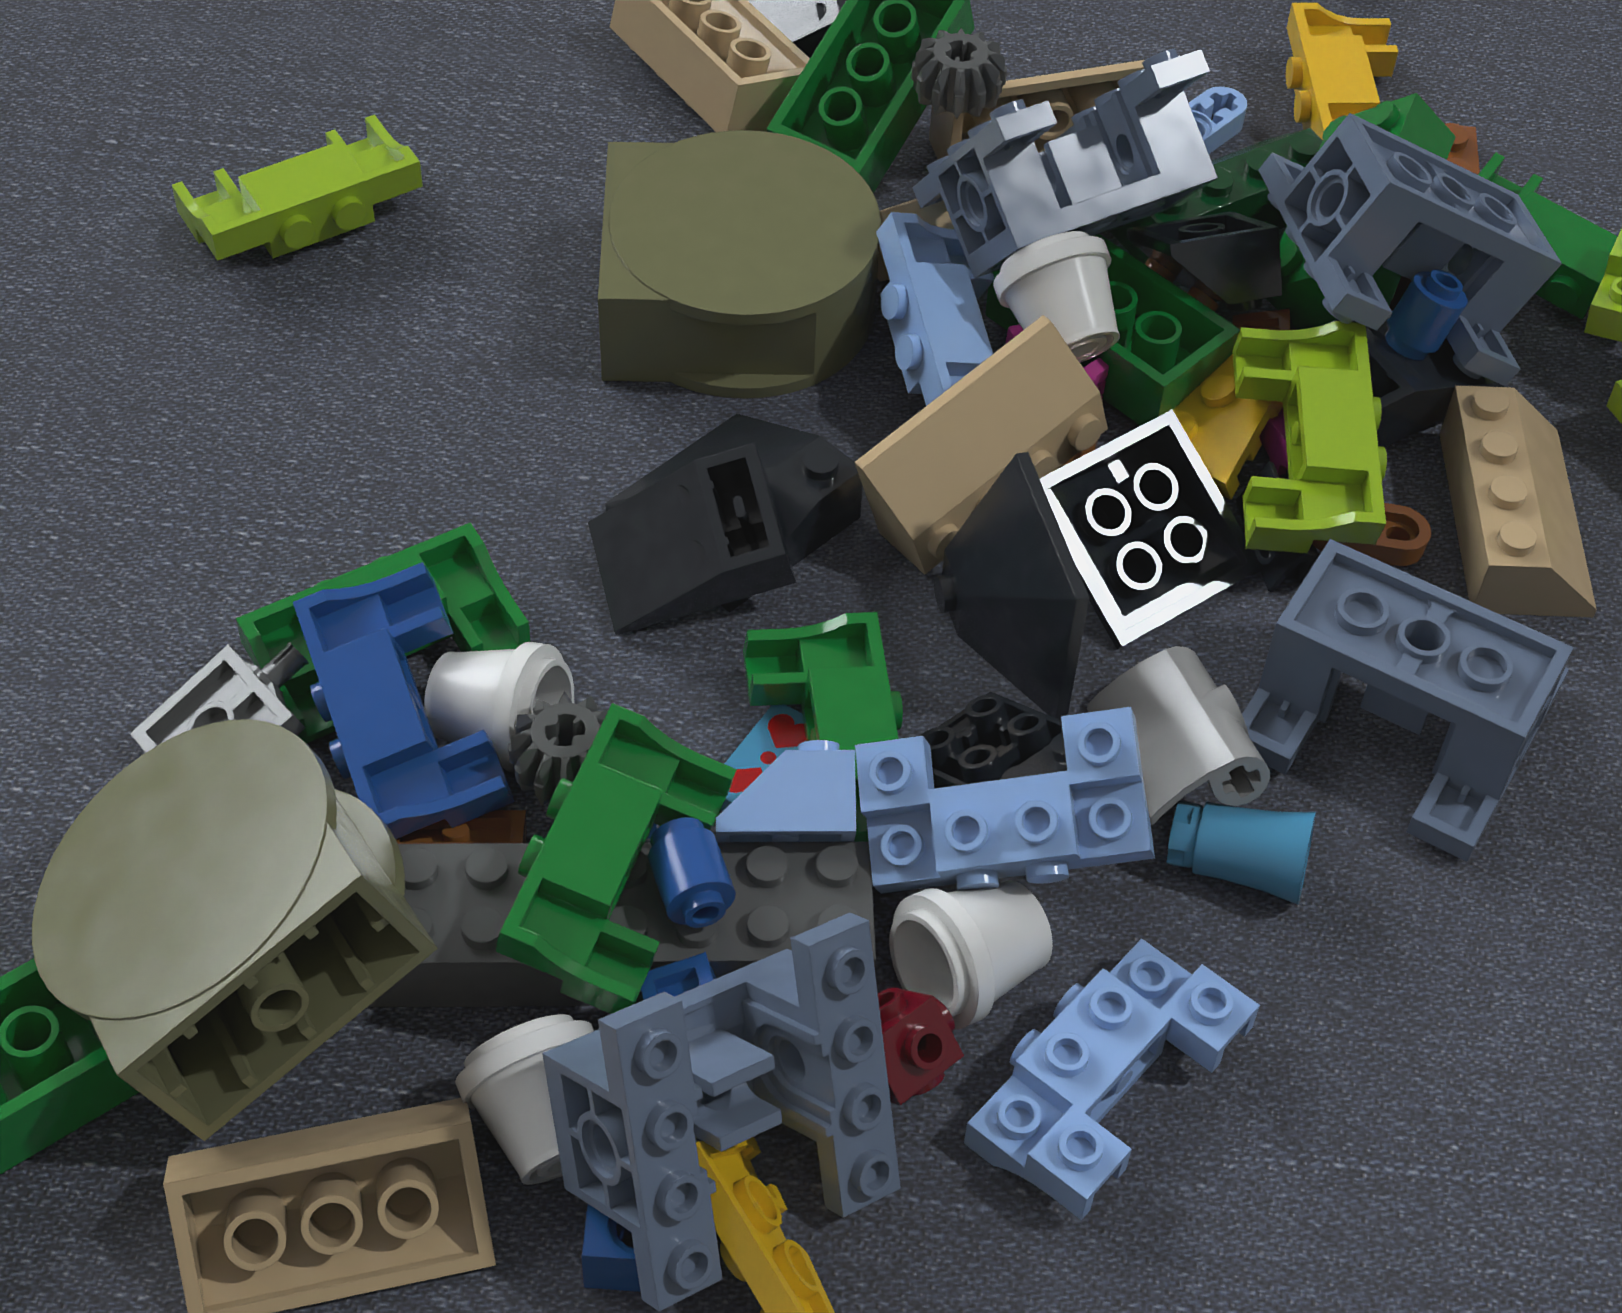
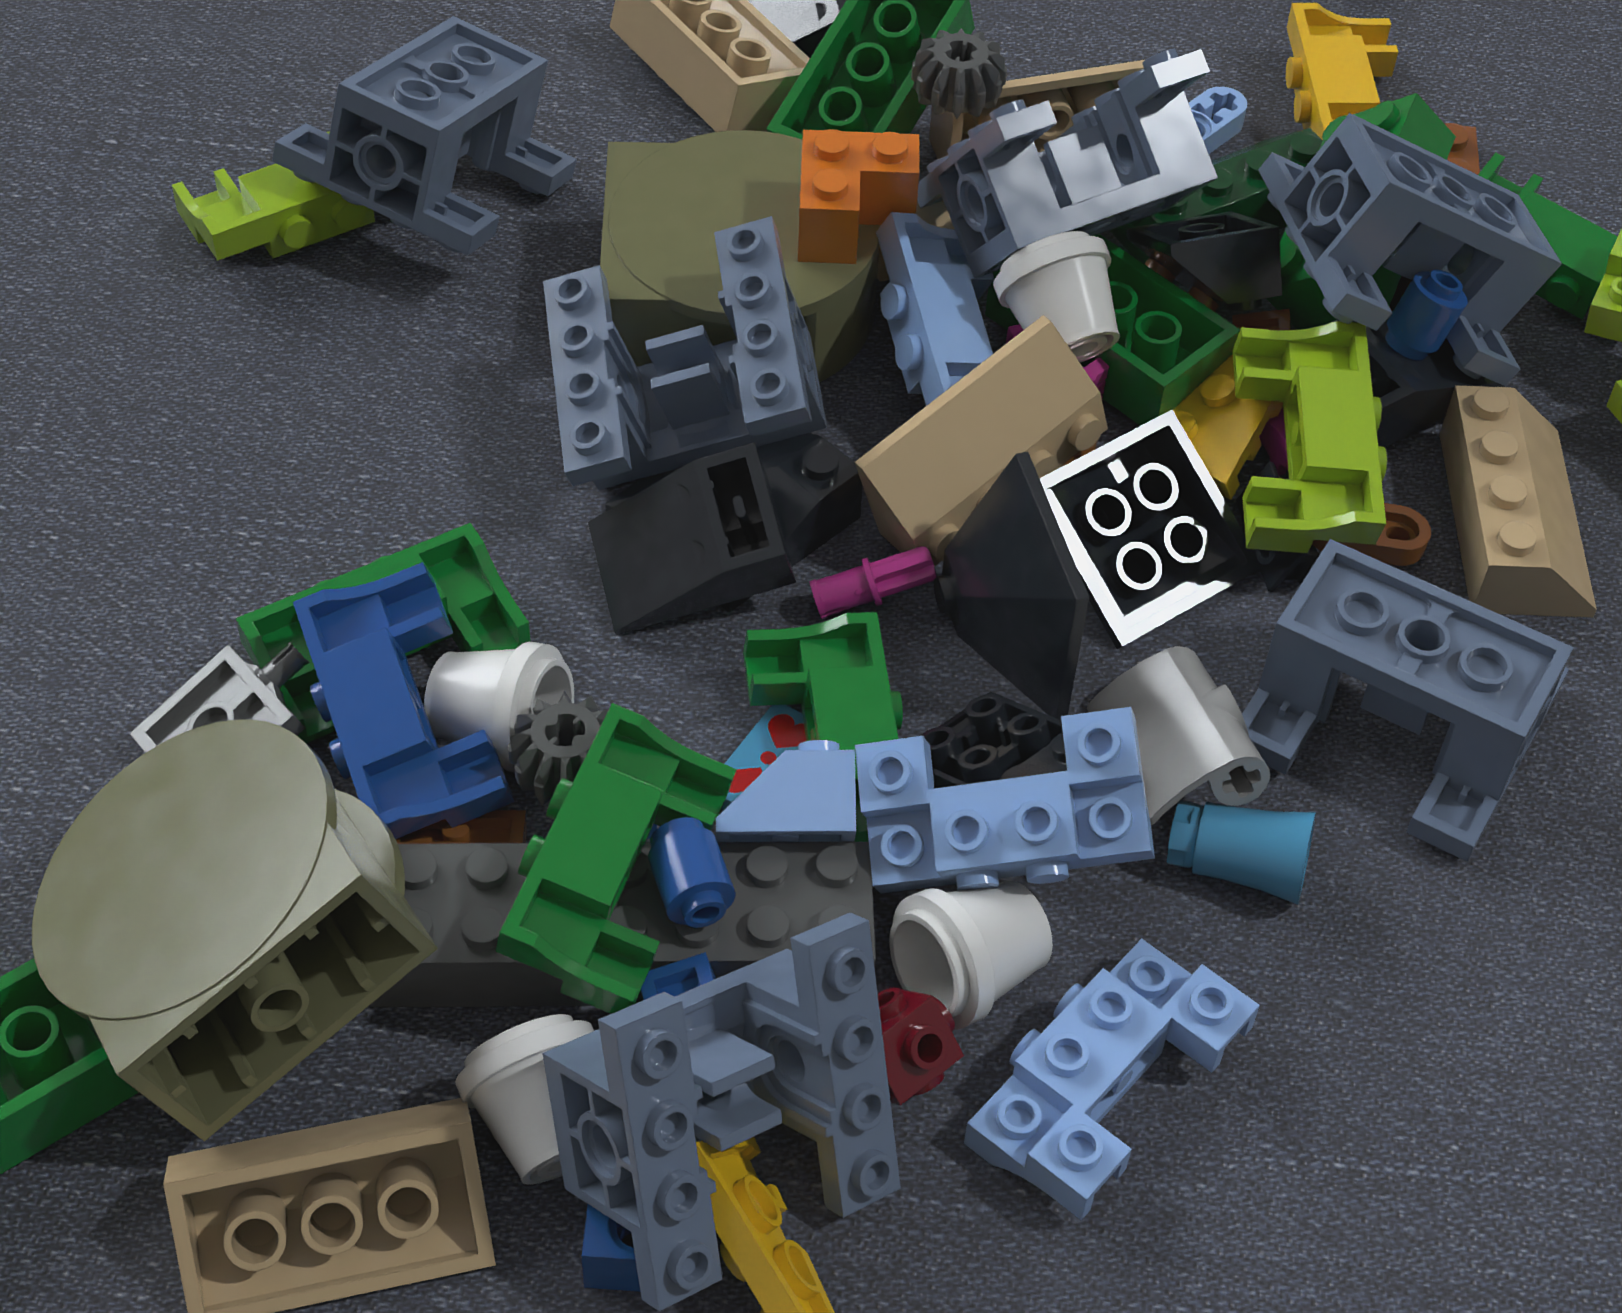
none -> sand blue piece [272,16,577,256]
none -> sand blue piece [543,216,827,490]
none -> orange brick [798,129,919,264]
none -> dark pink axle [810,546,936,619]

